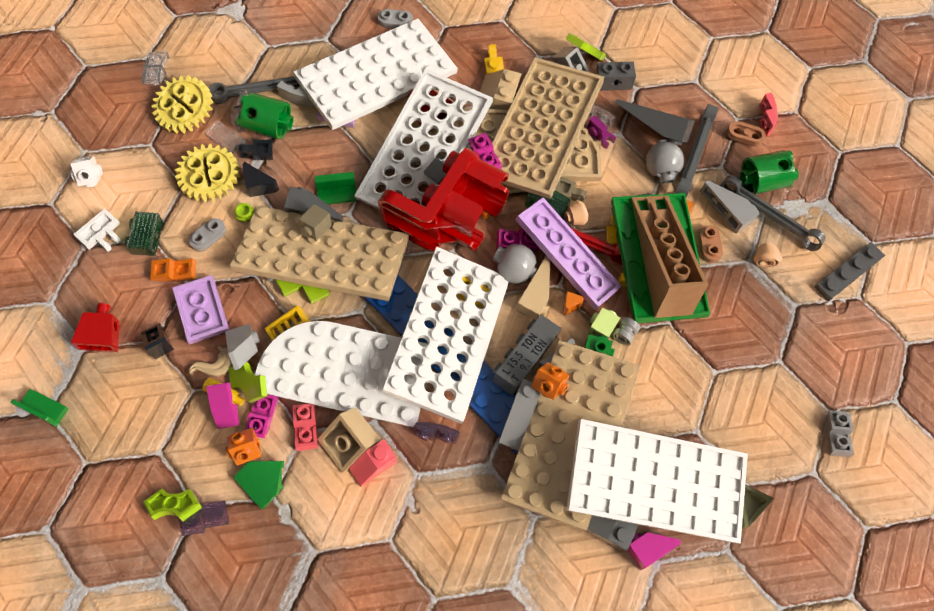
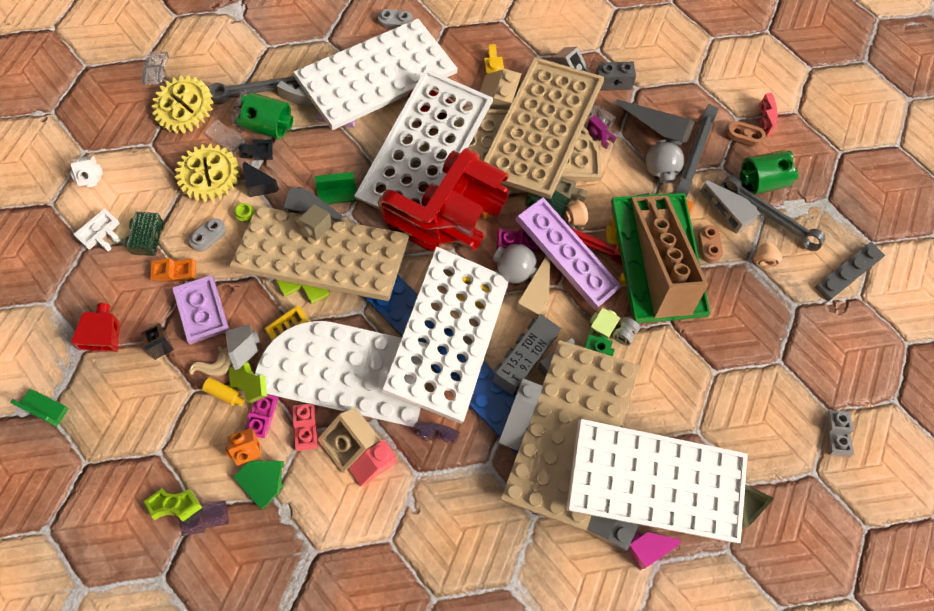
dark pink slope [207,383,239,429] -> none
dark grey tile [424,158,446,185] -> none
dark pink slope [468,132,502,169] -> none
orange brick [531,362,570,400] -> none
orange slope [563,291,584,316] -> none
lime tile [566,33,606,61] -> none

